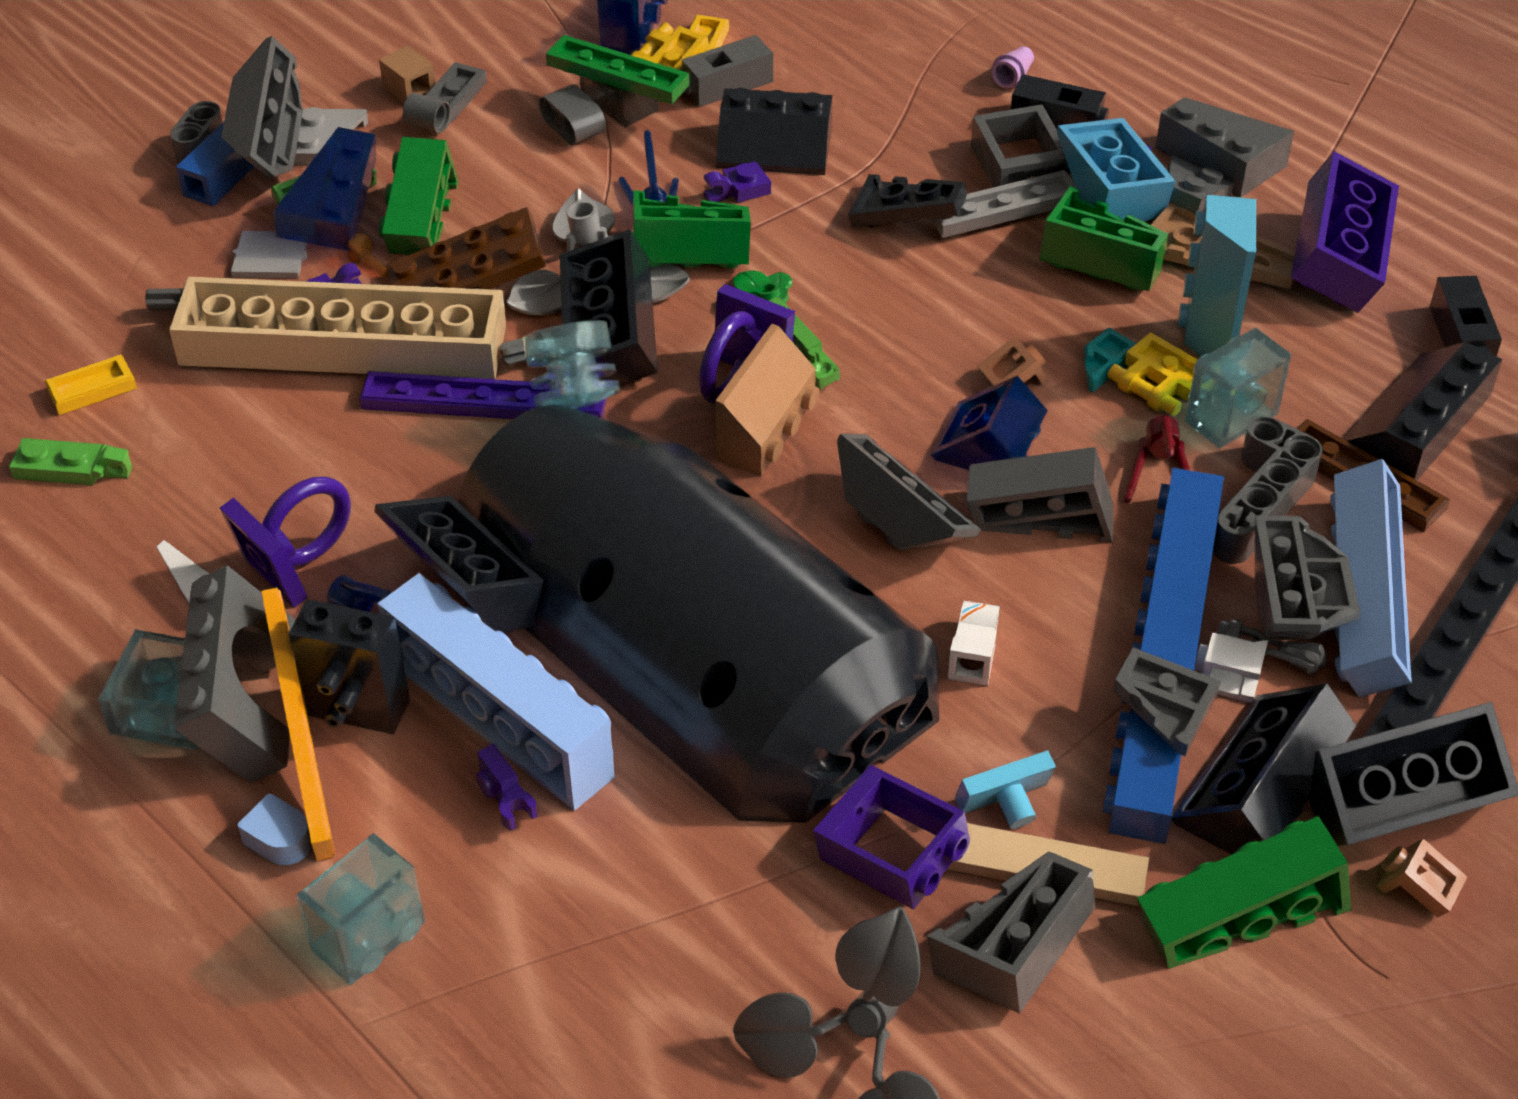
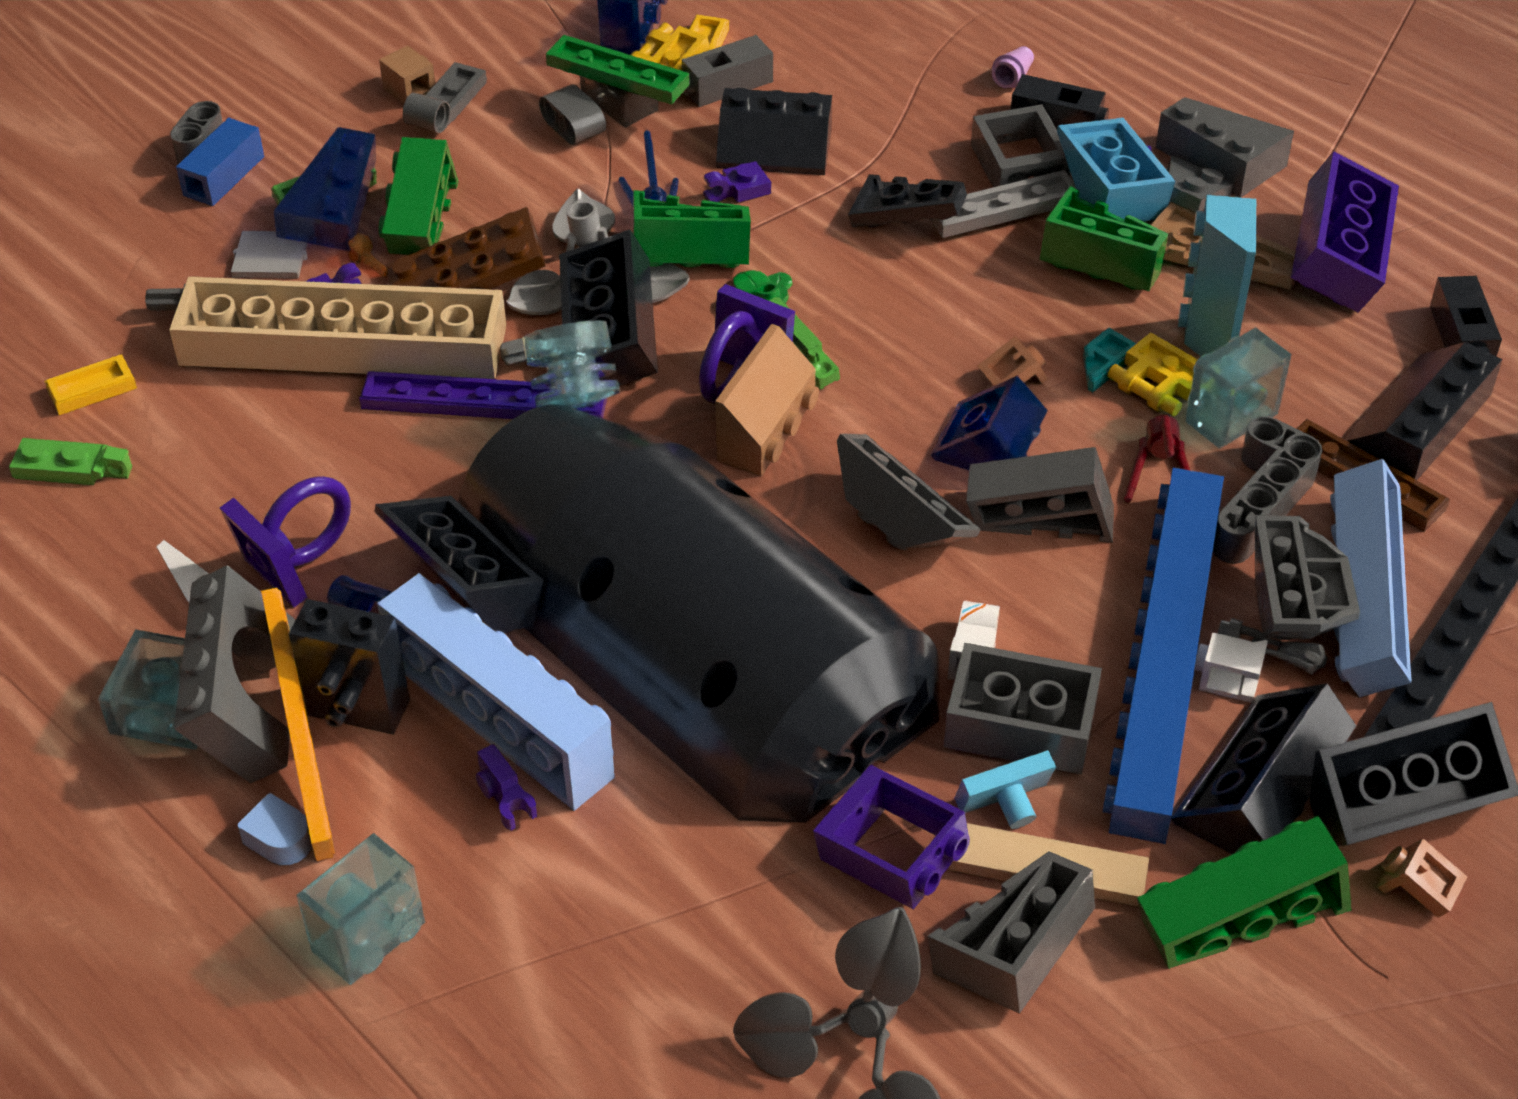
dark grey wedge [221,36,303,178] -> none
light grey wing [294,107,368,165] -> none
dark grey wing [1113,647,1221,756] -> none
none -> dark grey brick [944,642,1102,774]

